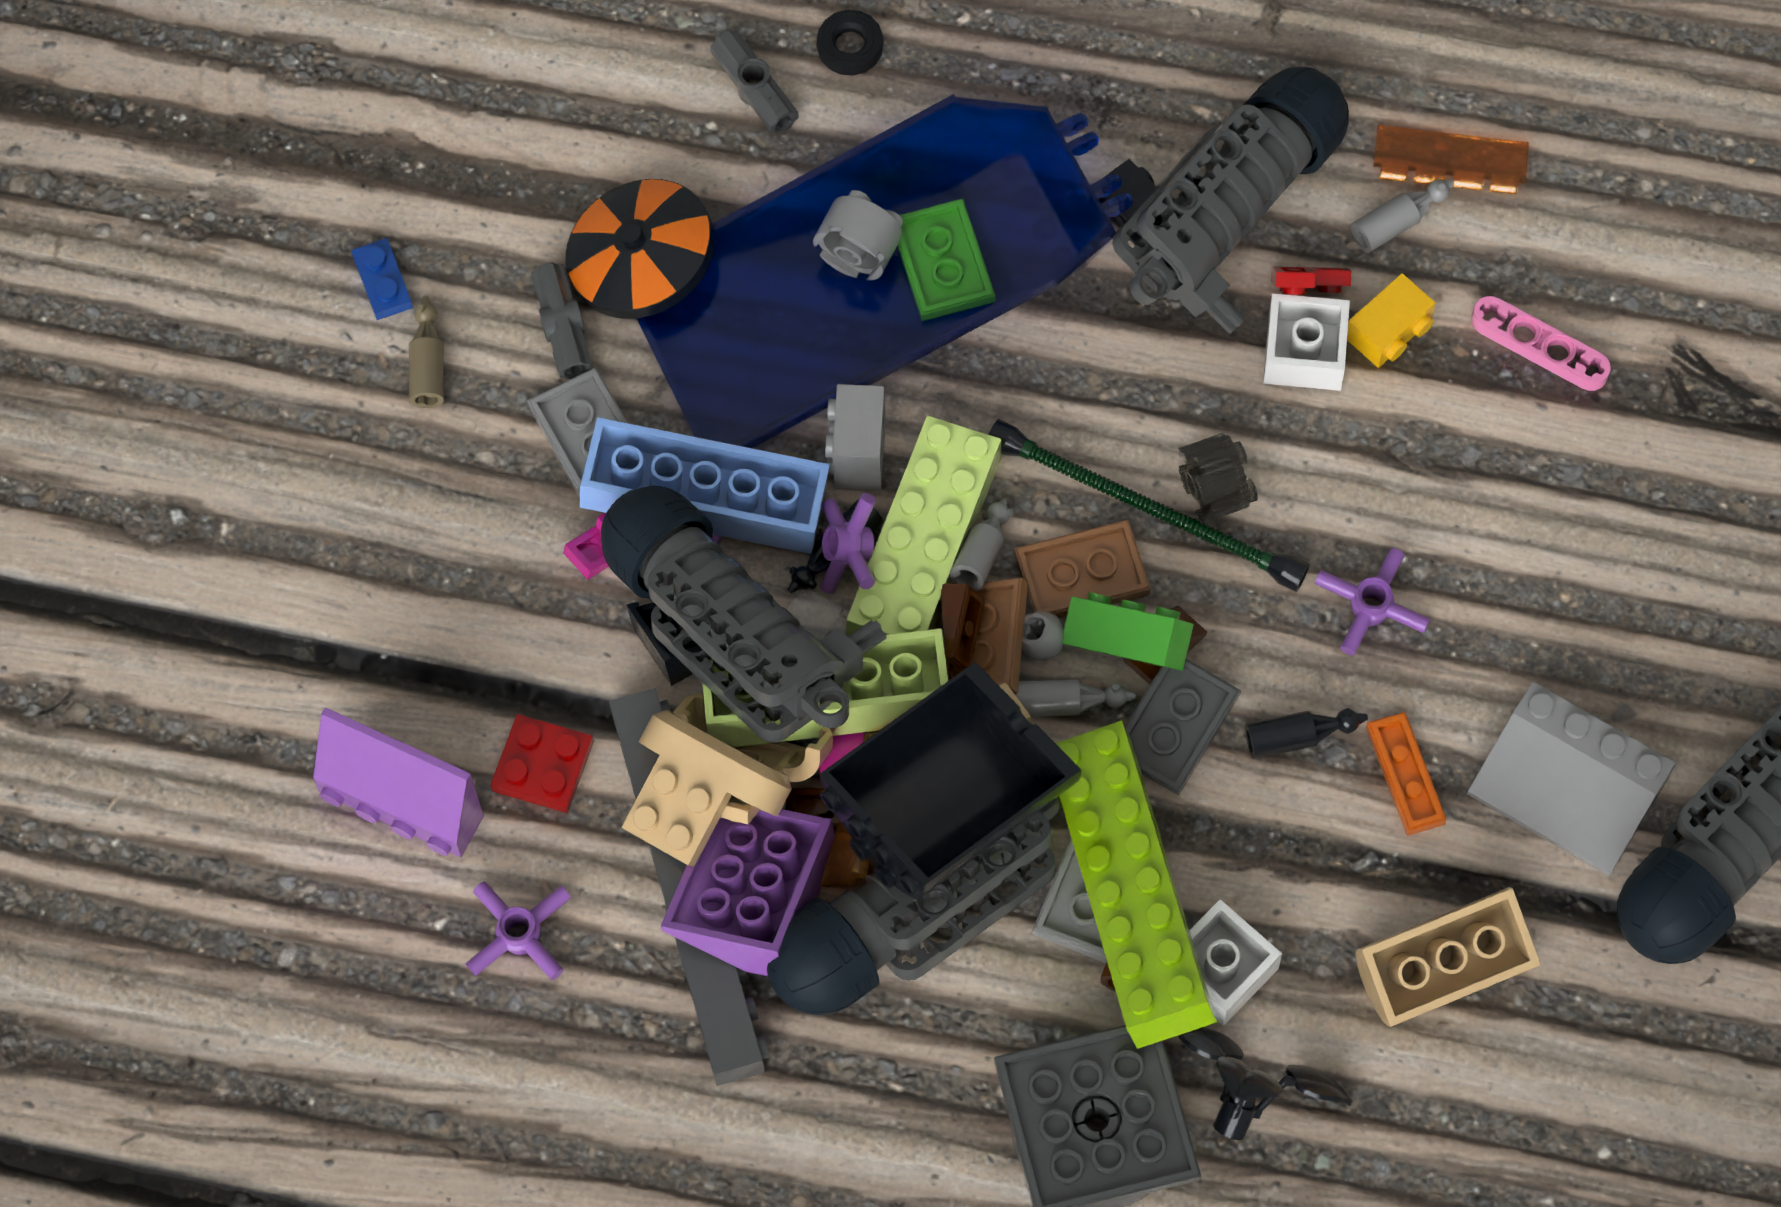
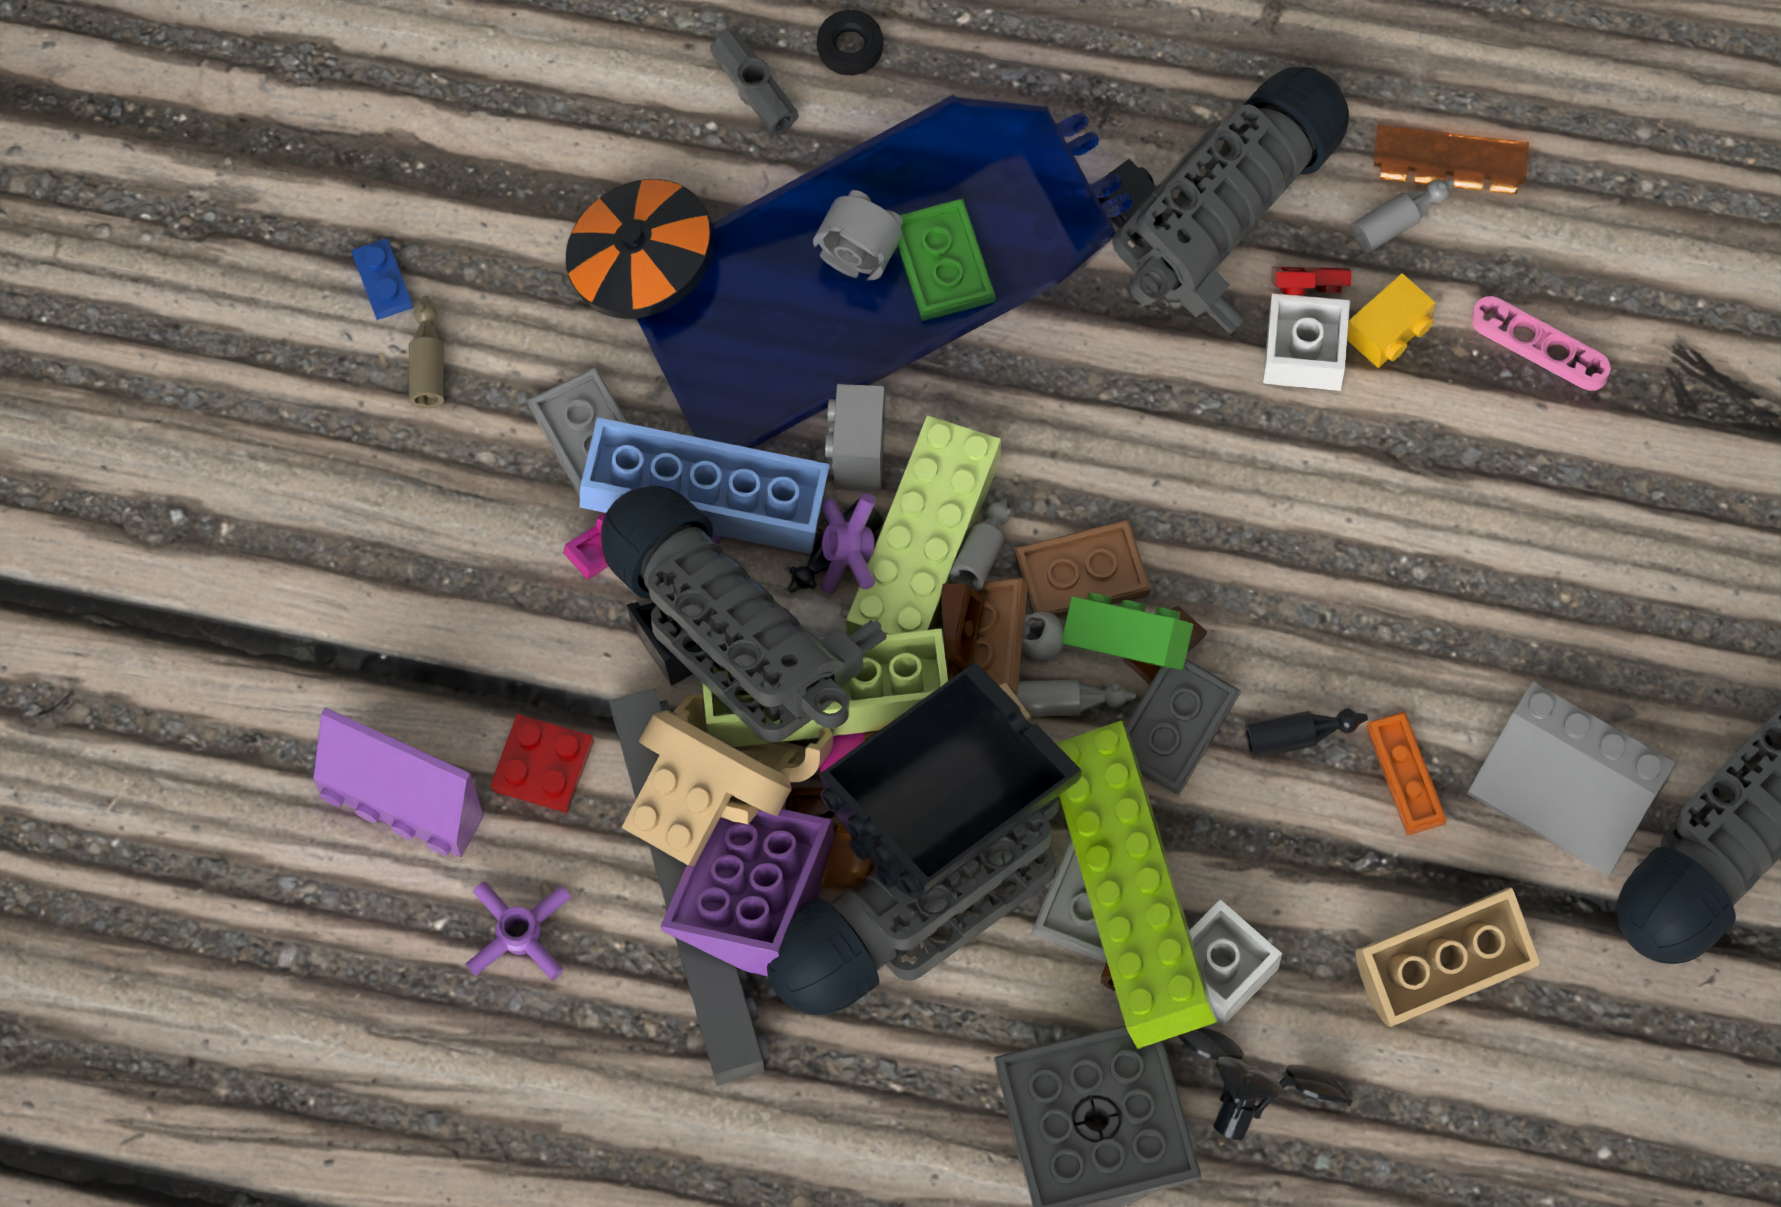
dark grey piece [531,262,592,379] -> none
dark green hose [988,419,1310,592] -> none
clear smoke brick [1178,433,1258,523] -> none
medium lavender bar [1315,548,1431,655] -> none

